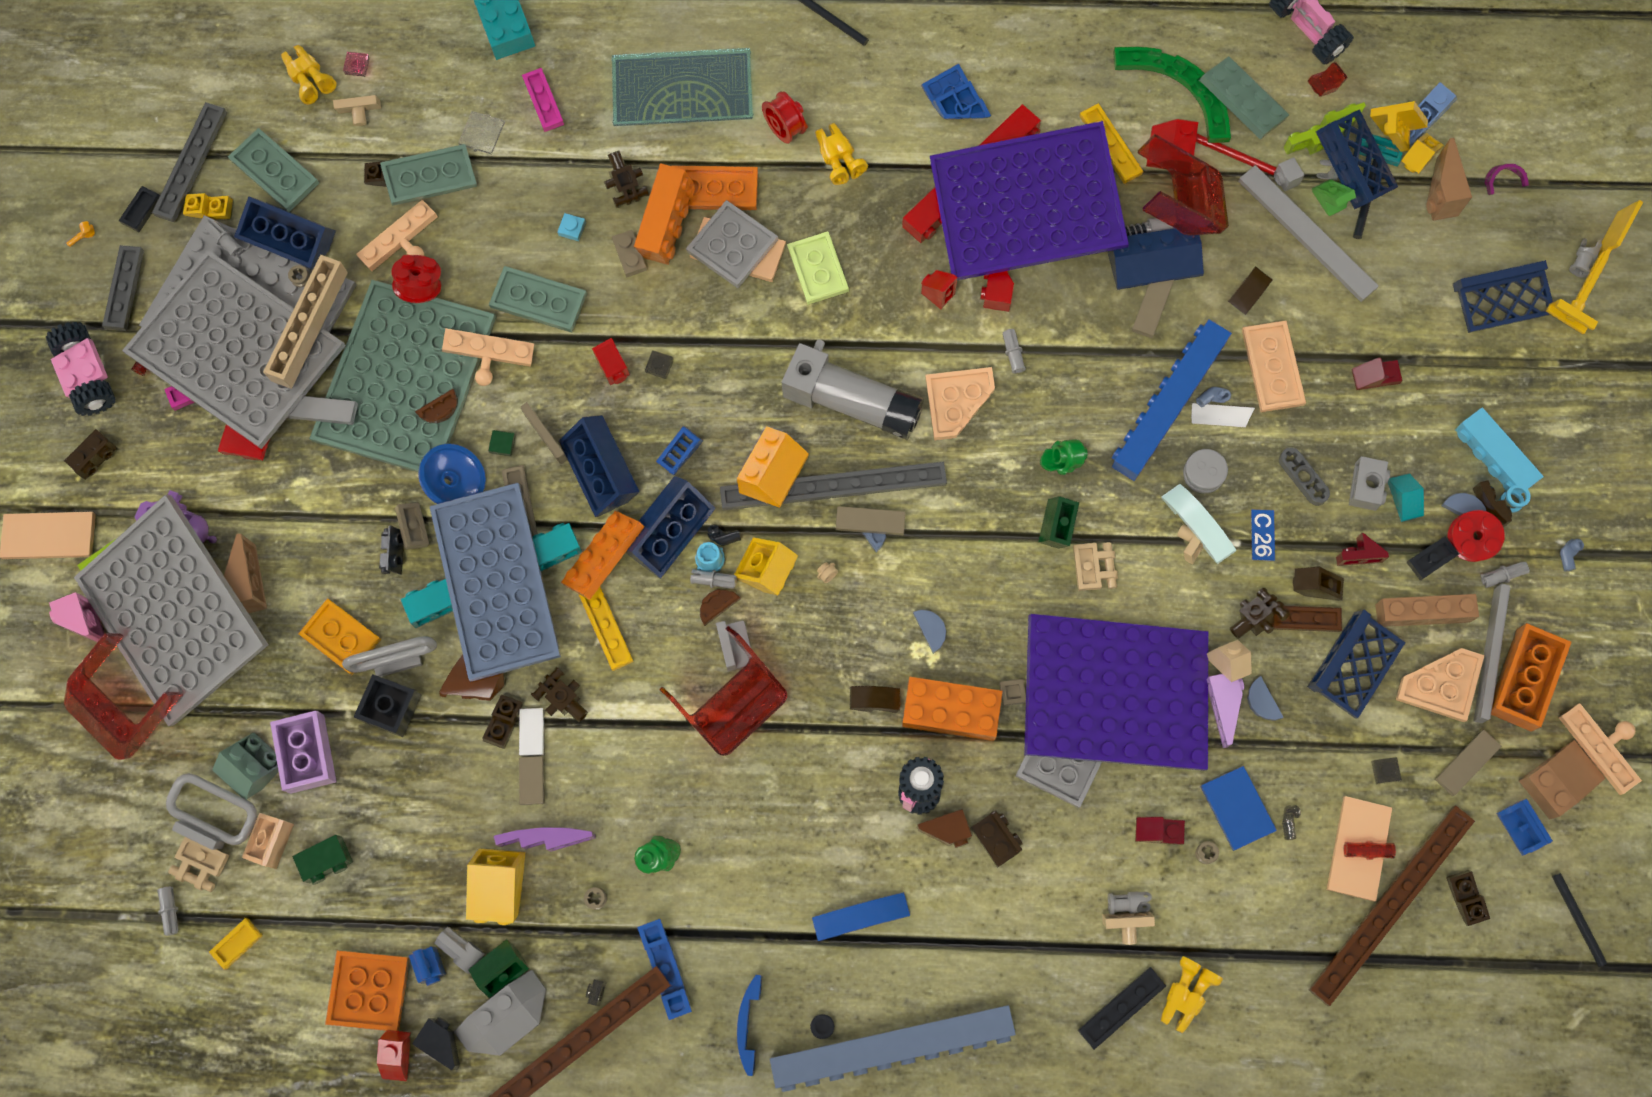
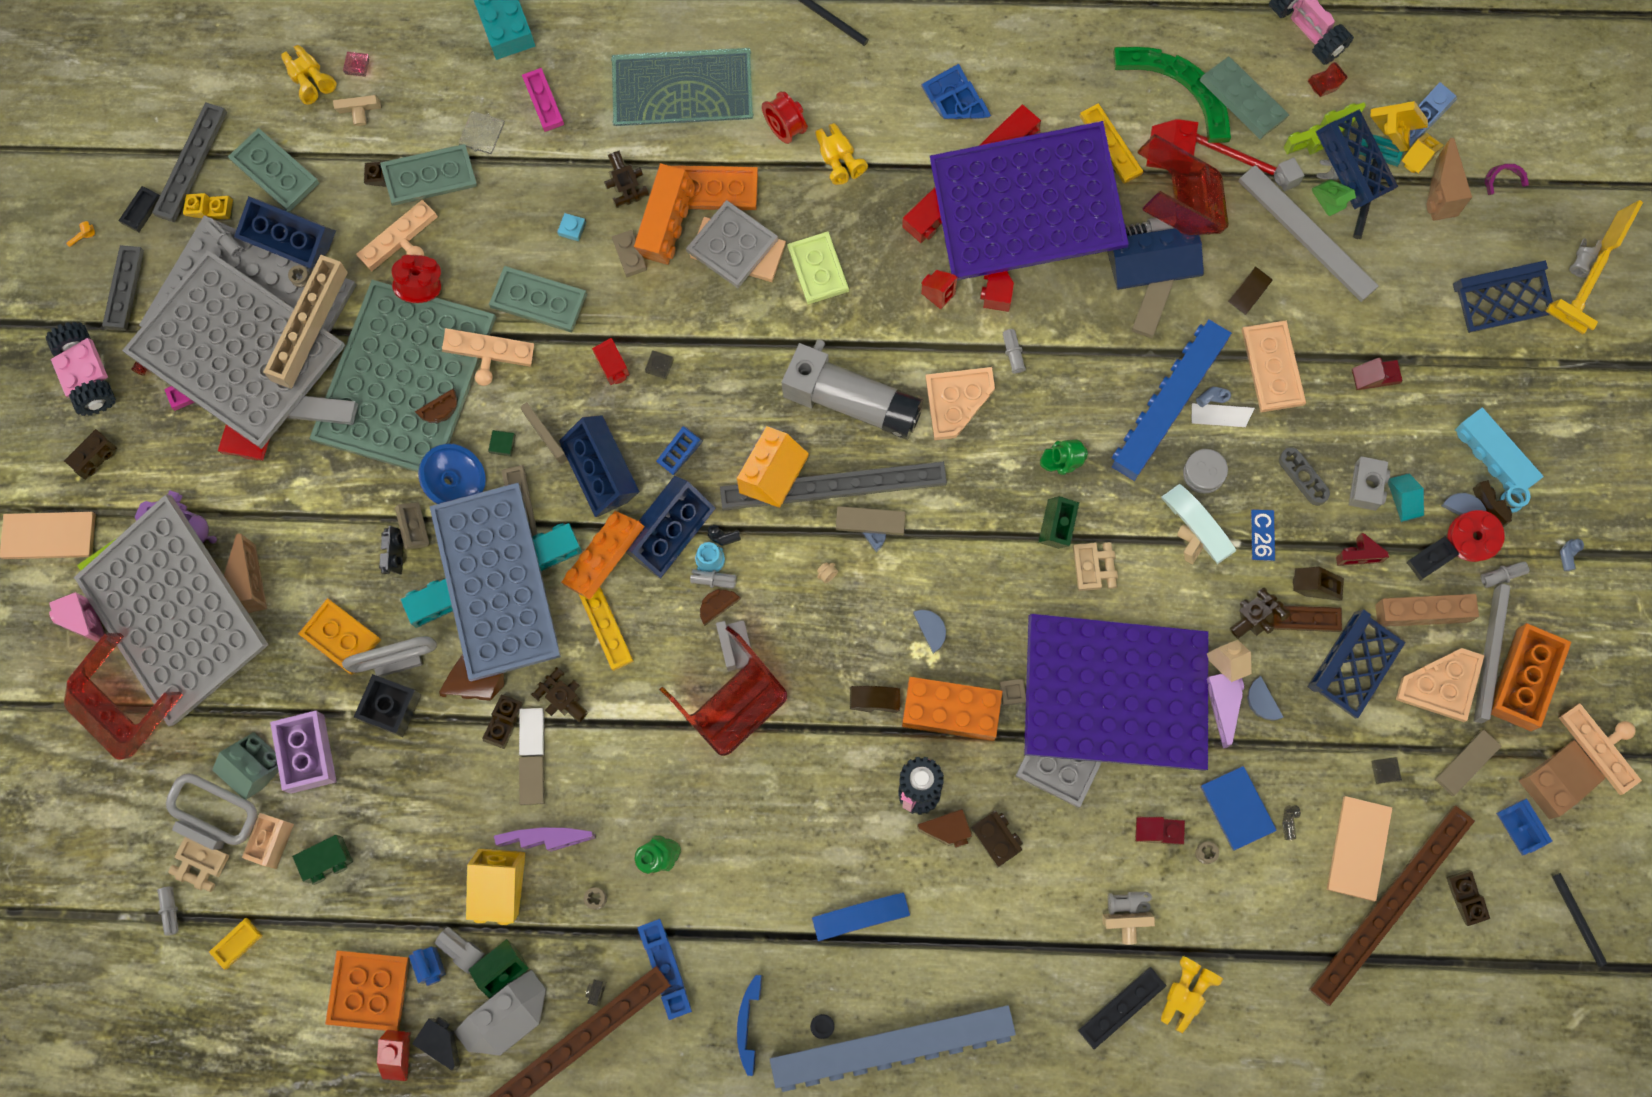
yellow slope [734,537,798,596] -> none
clear red pin [1343,841,1396,860] -> none

